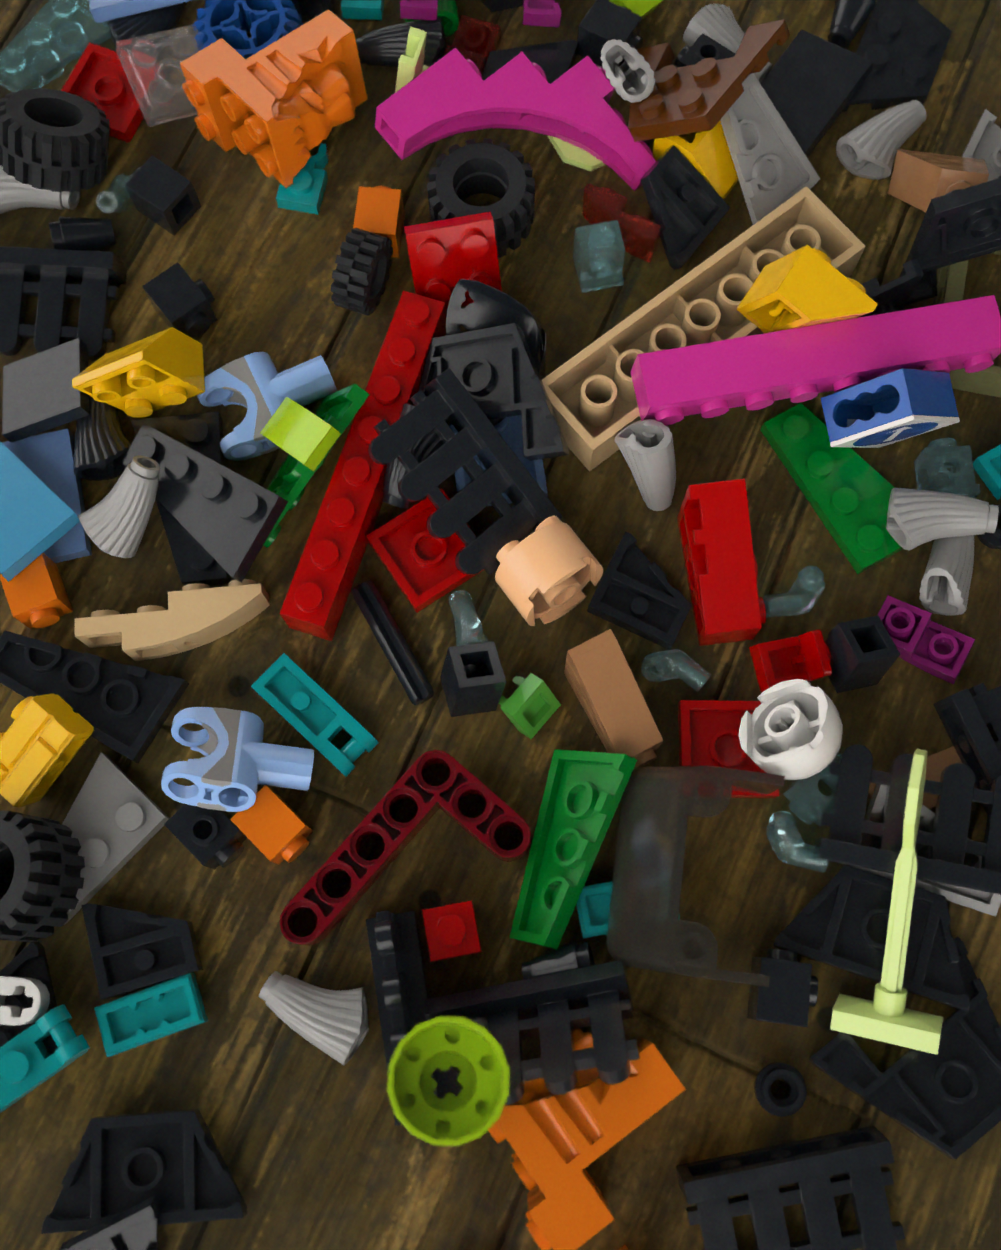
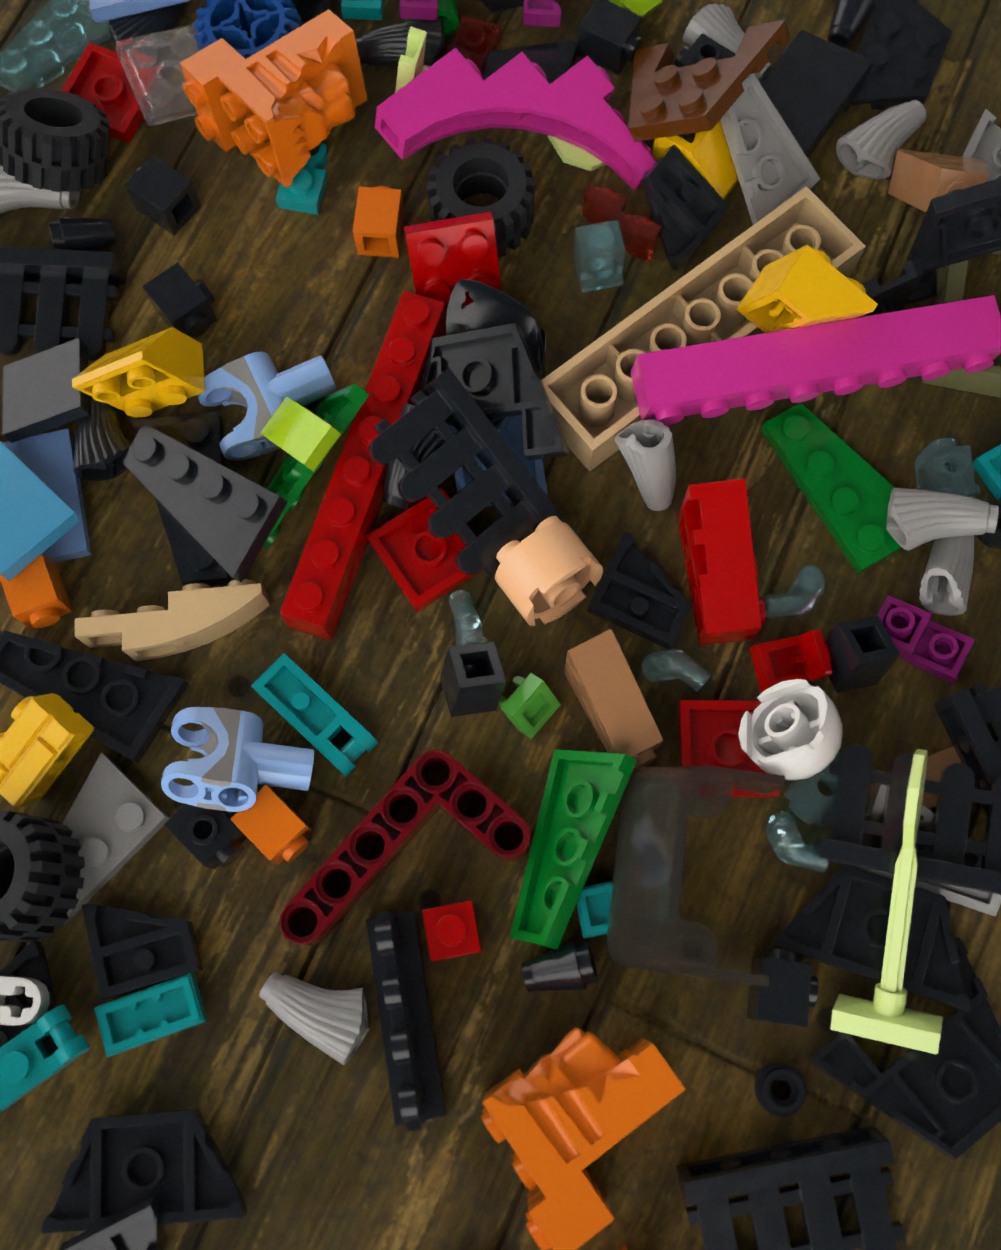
light grey piece [78,455,160,558] -> none
clear light blue arm [96,173,132,213] -> none
black tyre [331,228,393,316] -> none
black axle [352,580,434,705] -> none
lime wheel [387,1016,509,1146] -> none
black fence [424,960,640,1105] -> none
light grey piece [600,39,655,103] -> none
blue piece [821,368,960,448] -> none

